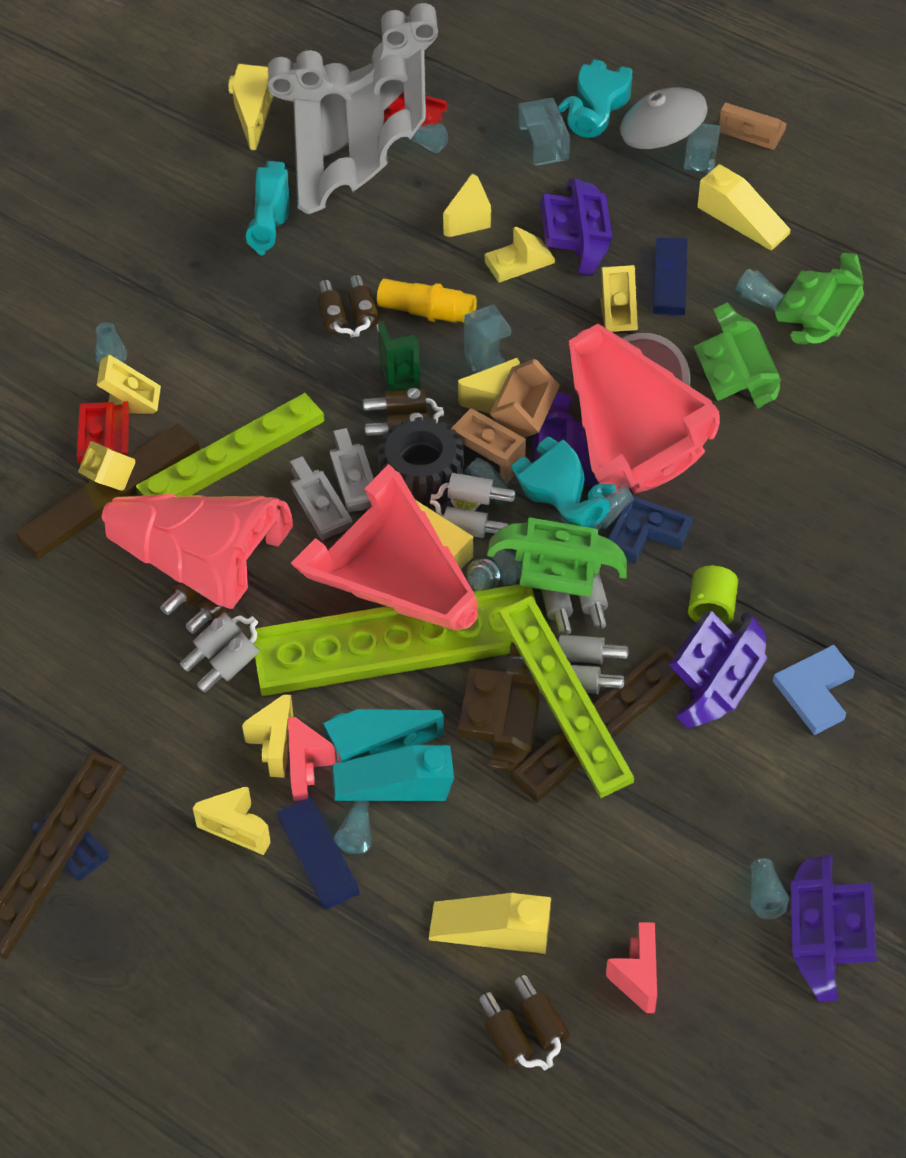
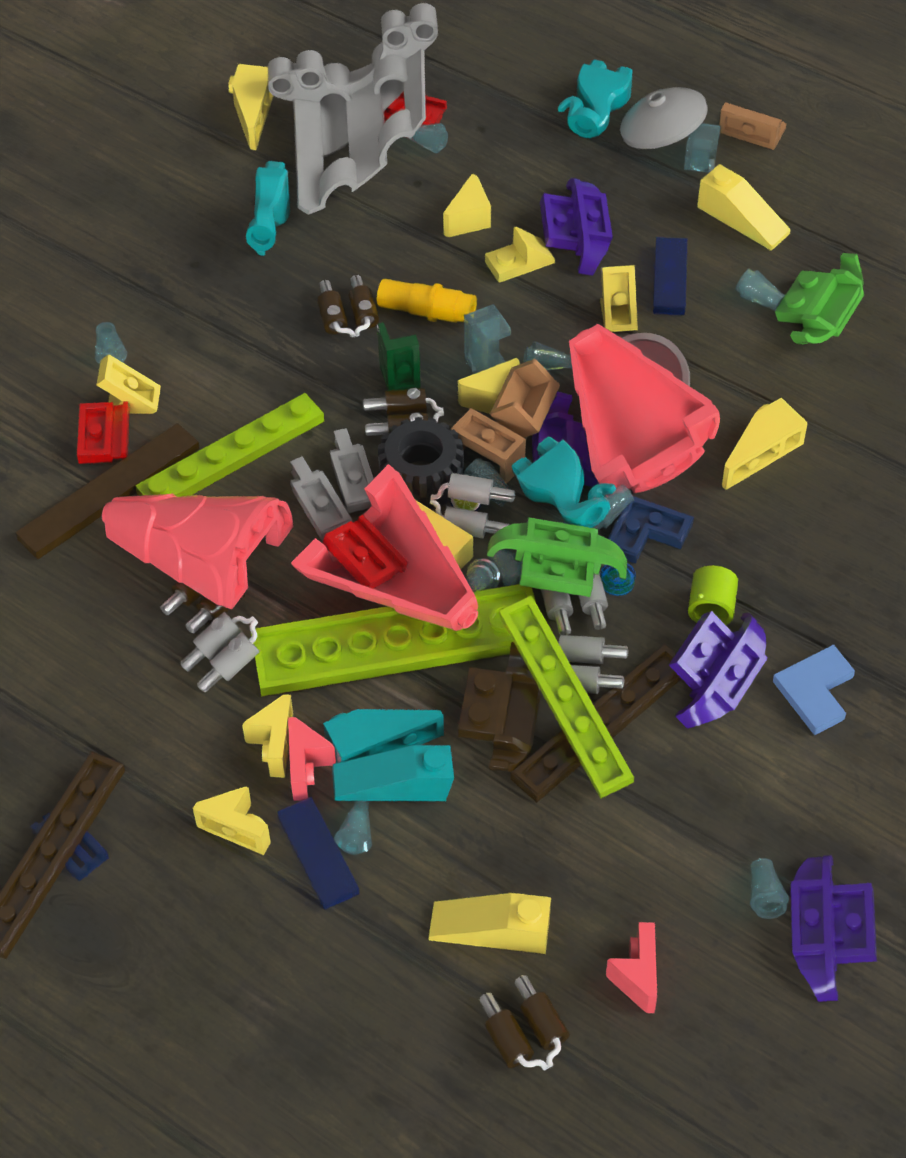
light yellow slope [78,441,135,491] -> none
clear light blue panel [518,97,570,166] -> none
bright green plate [694,302,782,409] -> none
none -> red plate [322,515,408,589]
none -> clear light blue cone [524,341,572,371]
none -> tile [600,563,636,596]
none -> light yellow slope [722,398,807,490]

